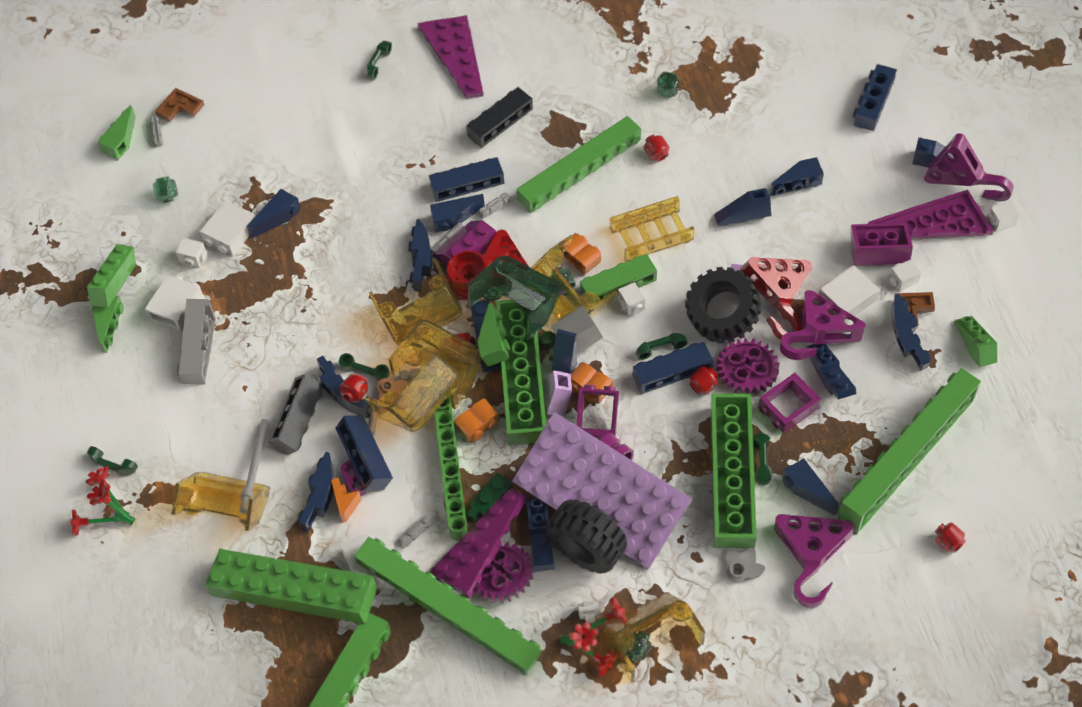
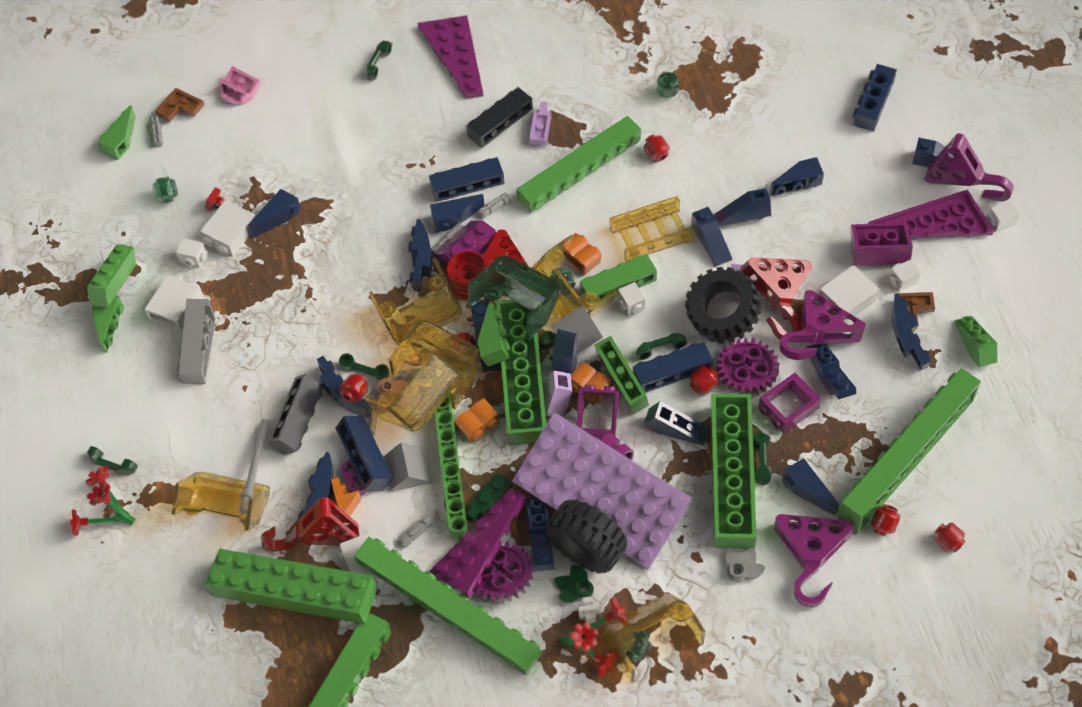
none -> red tile [204,187,226,212]
none -> bright pink slope [218,66,262,104]
none -> red piece [261,498,360,552]
none -> light grey slope [384,442,430,492]
none -> lavender hinge [529,102,551,146]
none -> dark green plate [554,564,594,603]
none -> bright green brick [594,336,649,415]
none -> dark blue slope [643,401,709,445]
none -> dark blue slope [691,207,732,267]
none -> red head [871,504,901,536]

